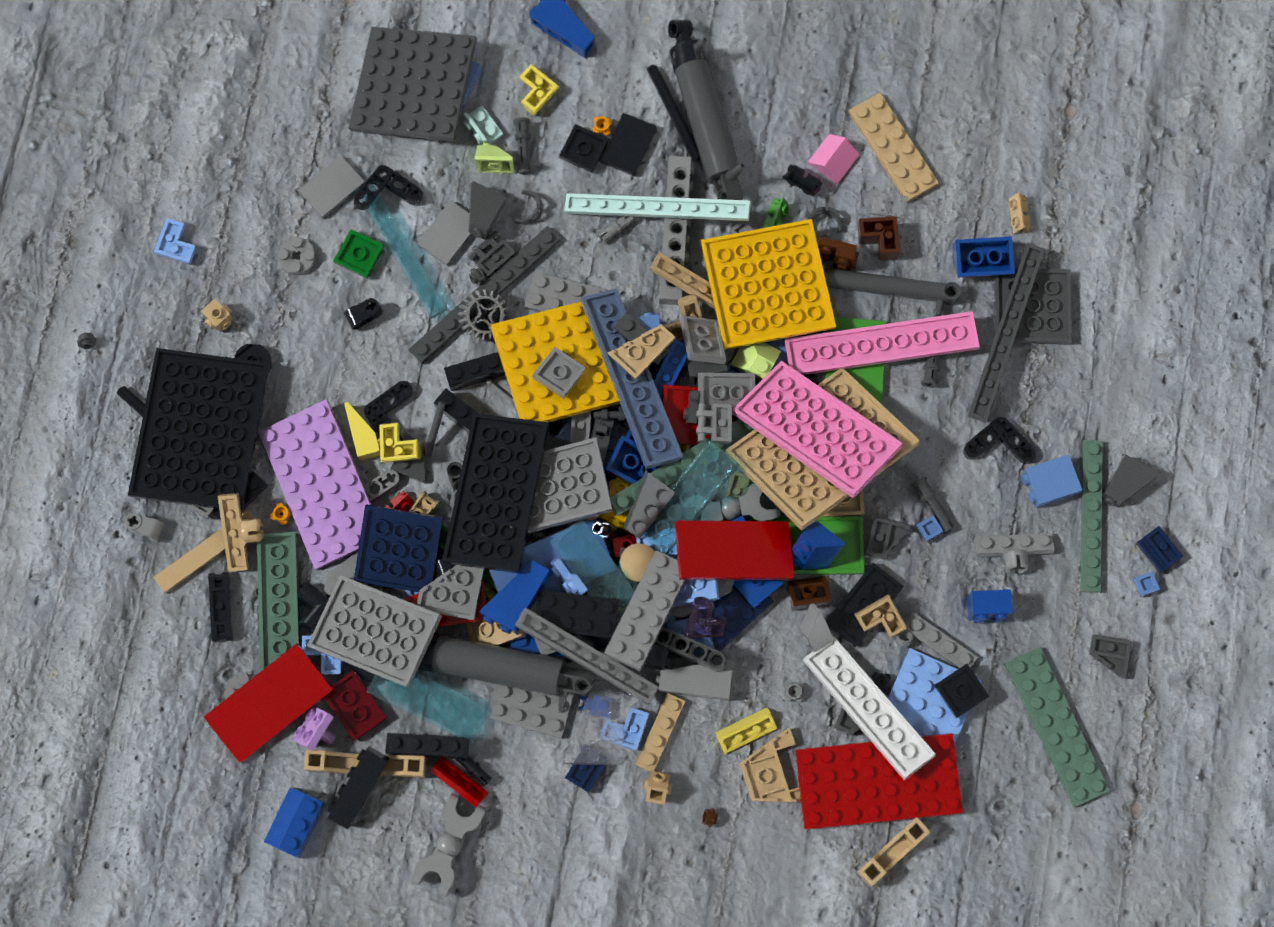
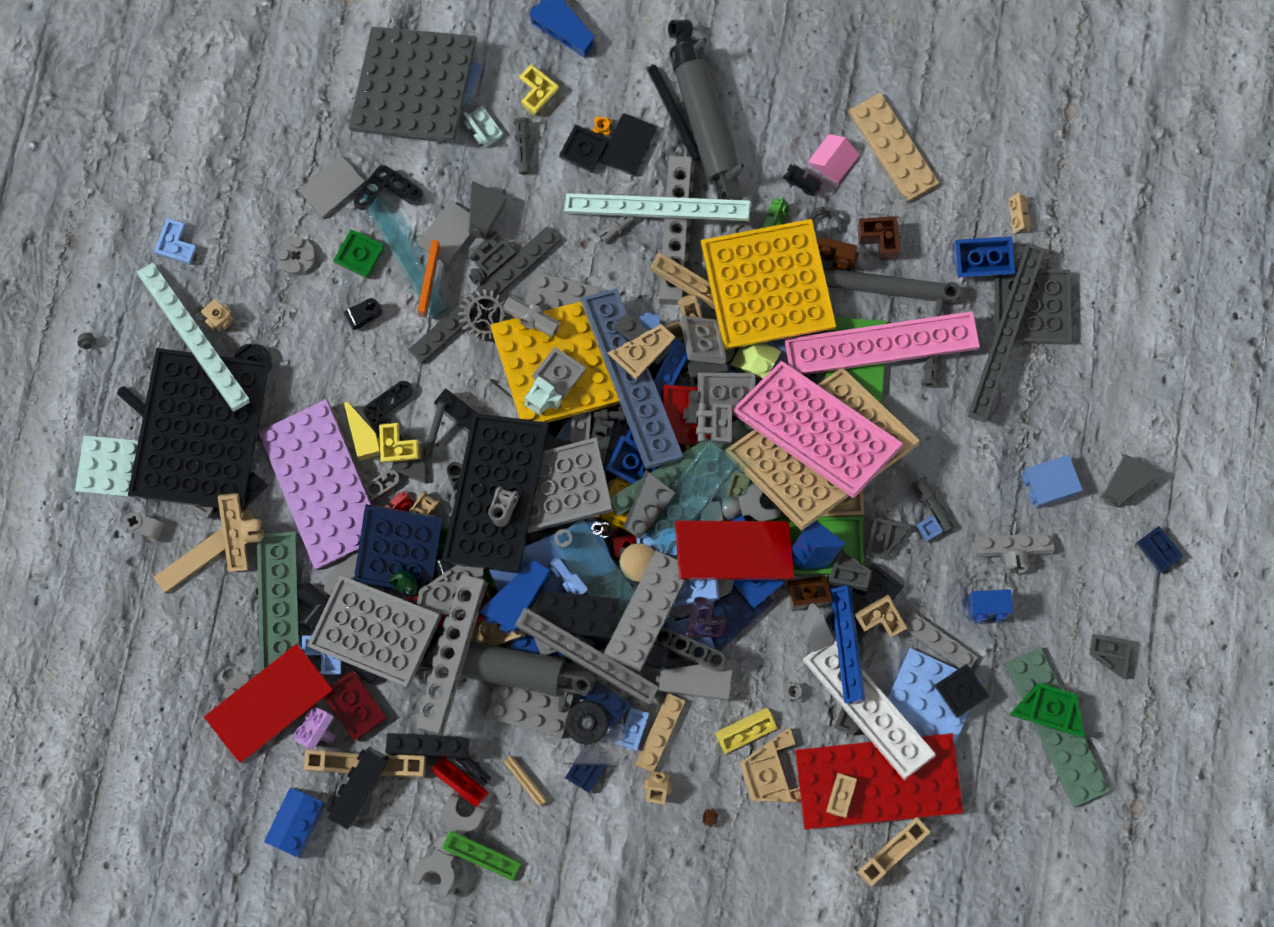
black plate [208,572,233,642] -> none
light orange plate [270,503,292,525] -> none
clear light blue plate [367,672,490,744] -> none
black brick [444,352,505,391] -> none
yellowish green slope [475,143,515,174] -> none
dark grey helmet [514,190,541,225] -> none
black plate [872,672,891,693] -> none
light grey hinge [896,630,913,648] -> none
black beam [963,417,1036,464] -> none
sand green plate [1080,440,1103,593] -> none
medium blue plate [1133,571,1160,597] -> none
none -> light aqua plate [75,435,138,498]
none -> light aqua plate [137,263,250,412]
none -> dark green hair [388,570,419,597]
none -> light grey brick [415,574,488,736]
none -> orange tile [417,240,441,318]
none -> bright green tile [441,830,521,881]
none -> light grey piece [489,486,519,527]
none -> light grey piece [503,295,560,338]
none -> tan axle [504,756,547,806]
none -> light aqua brick [524,376,562,415]
none -> light grey bush [554,529,572,548]
none -> black wheel [566,701,608,745]
none -> dark blue plate [585,681,630,729]
none -> tan plate [826,773,857,818]
none -> dark grey wing [829,549,872,592]
none -> blue plate [830,585,865,704]
none -> green wing [1009,683,1085,739]

